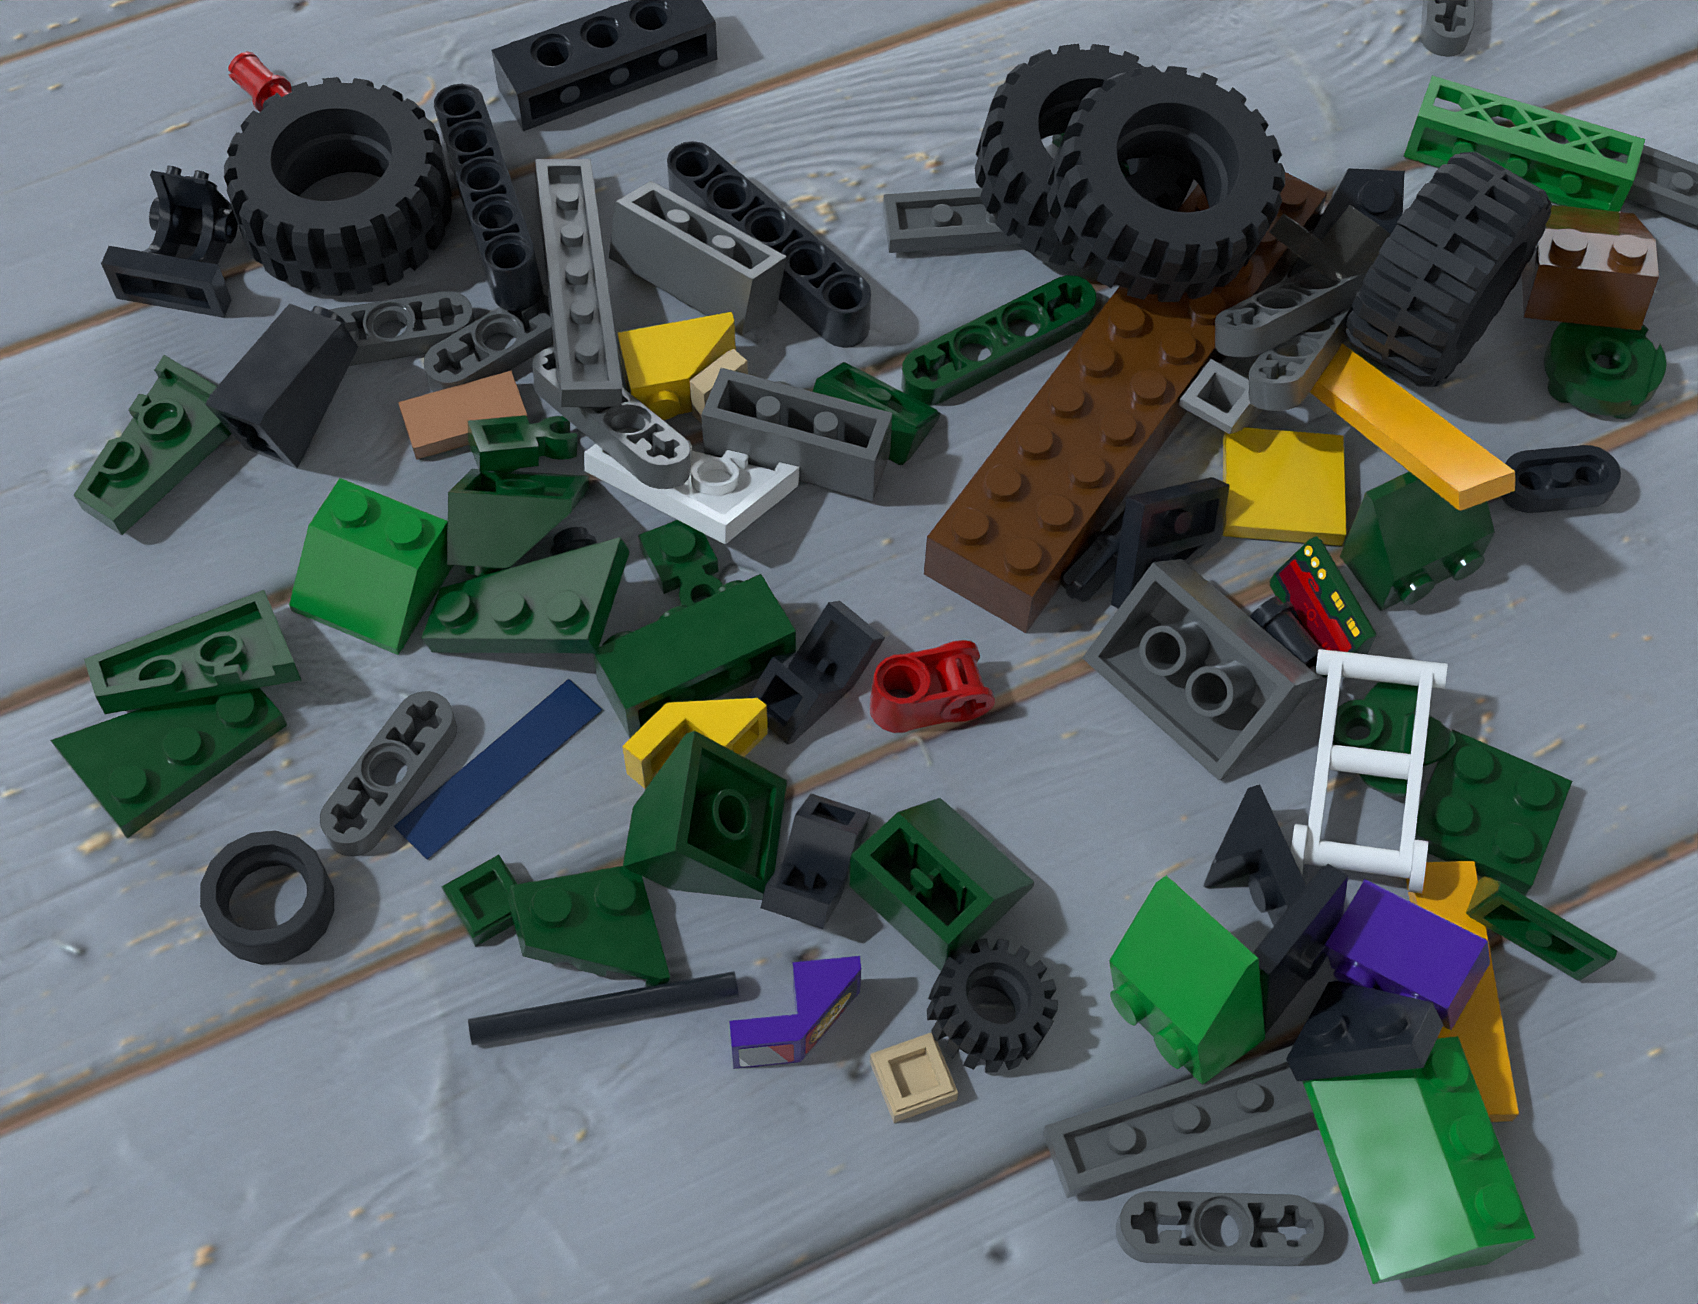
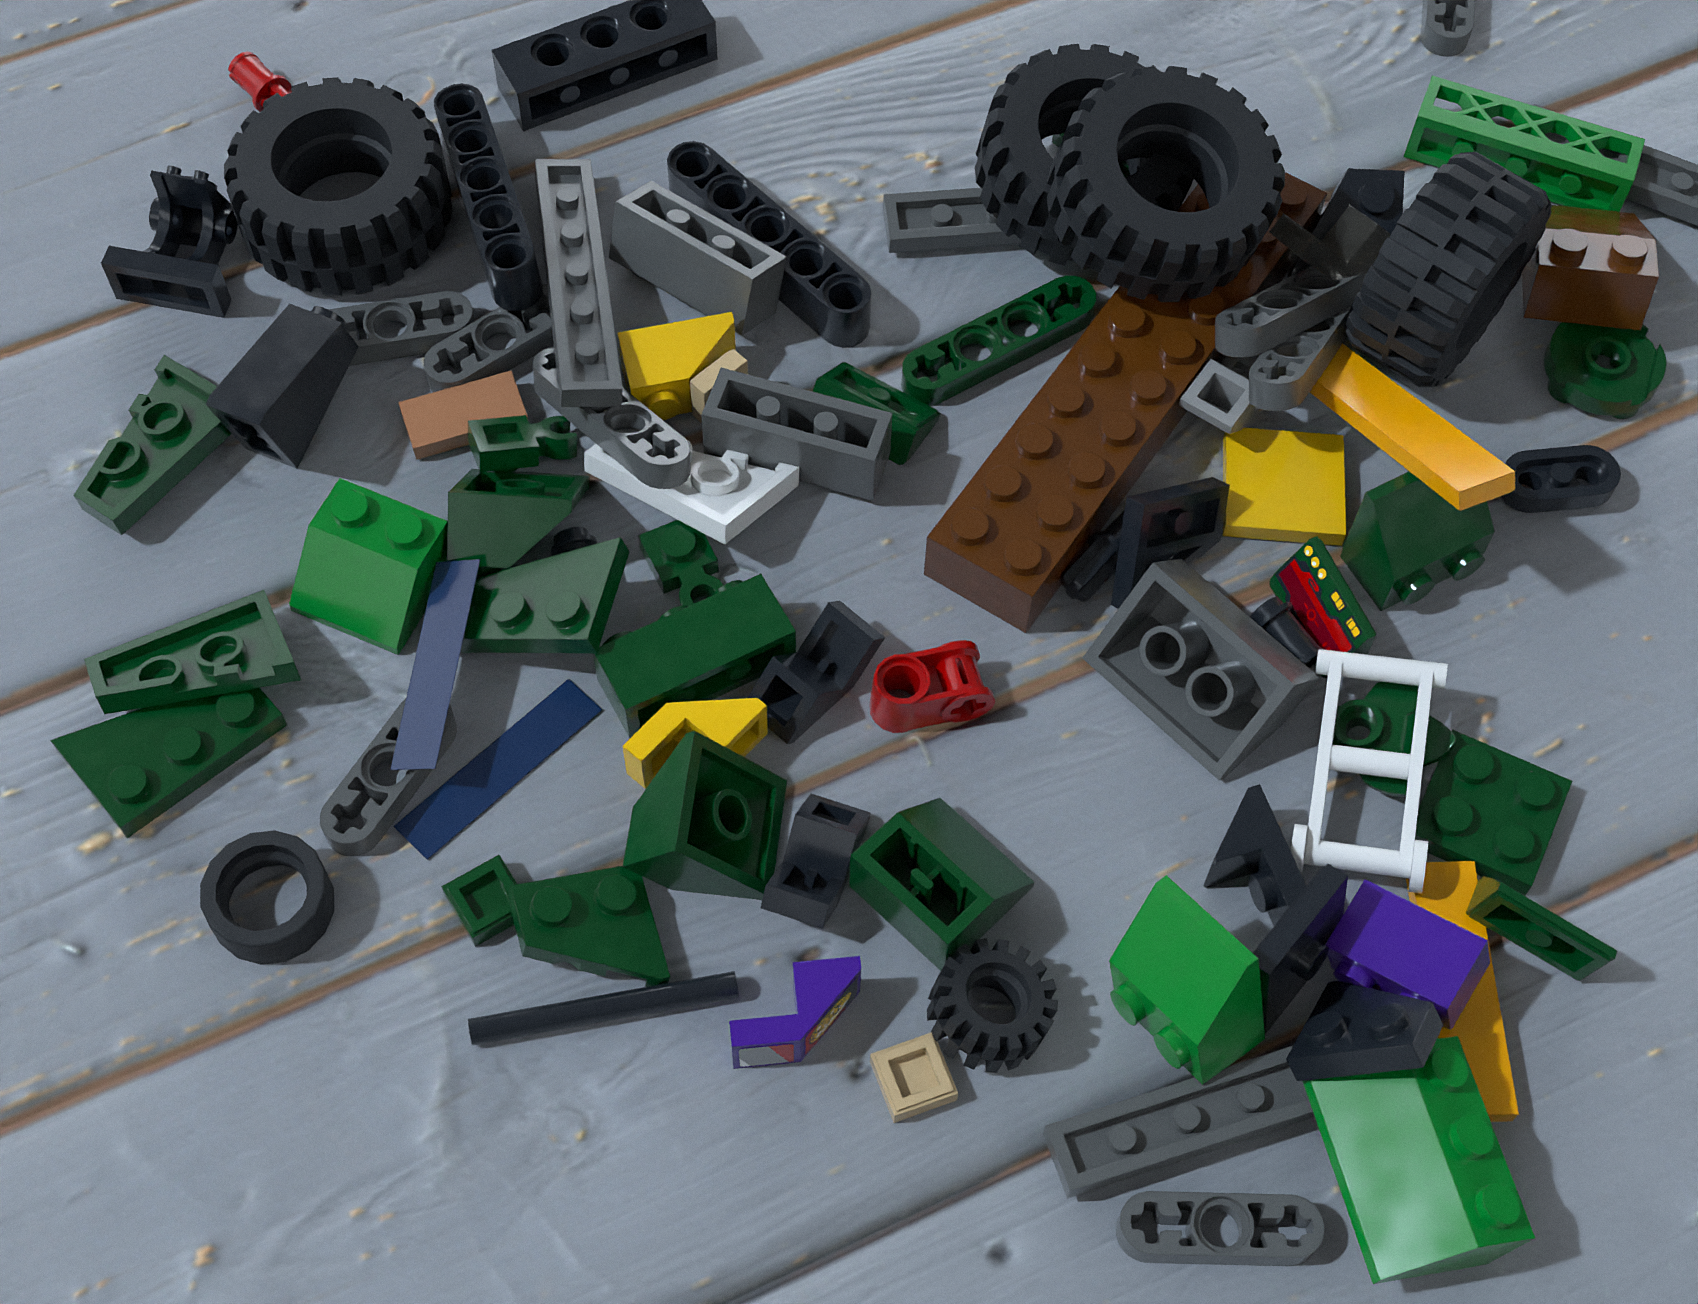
none -> dark blue sticker [390,559,480,770]

